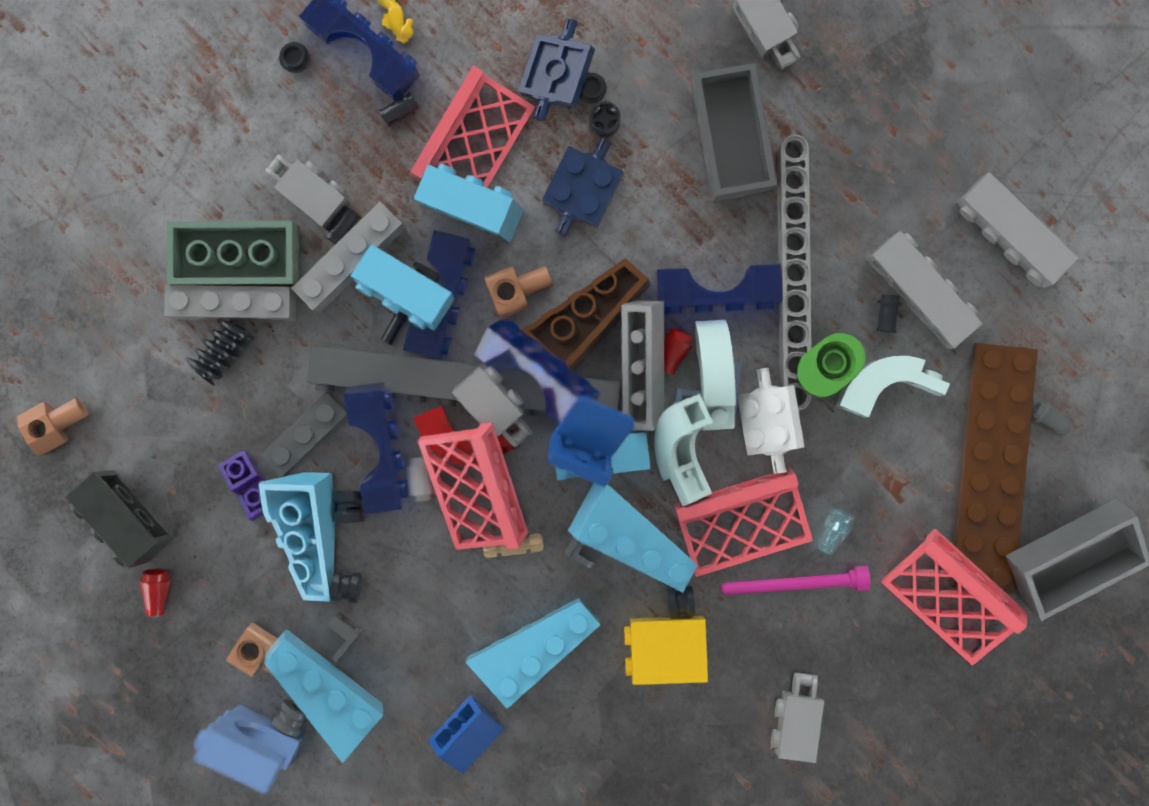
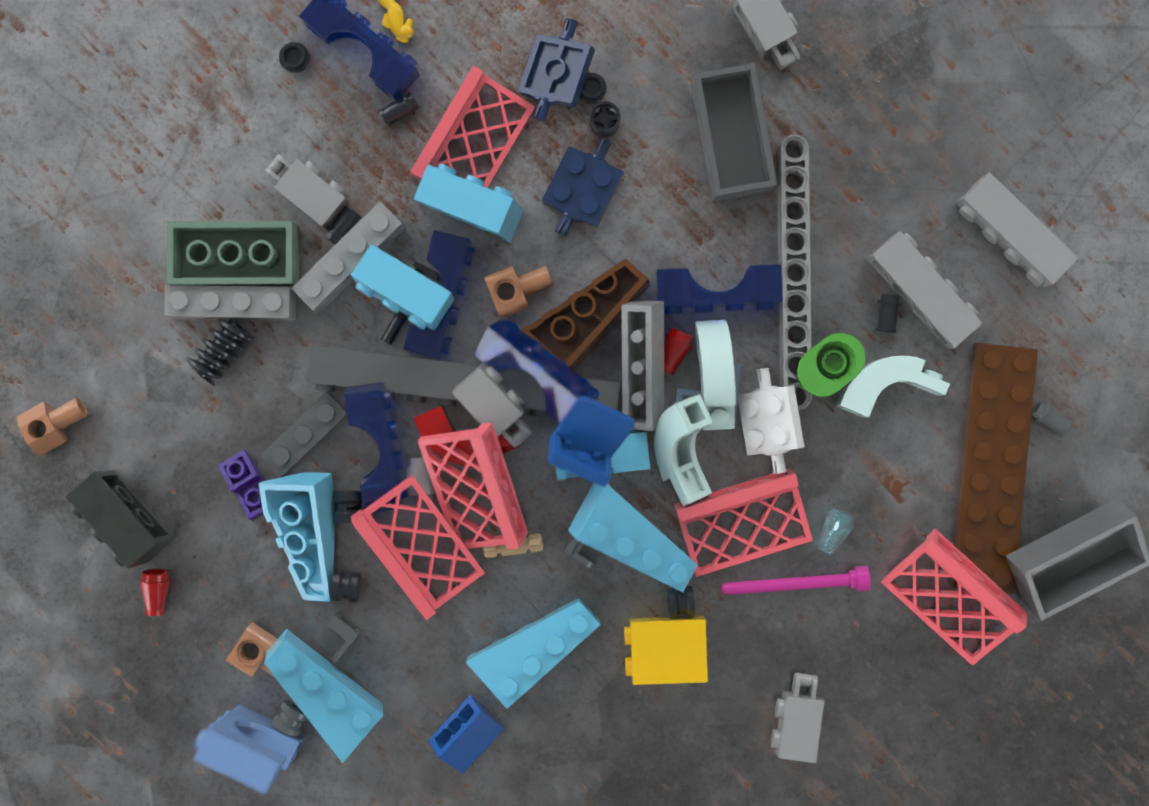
none -> coral fence [351,475,485,620]

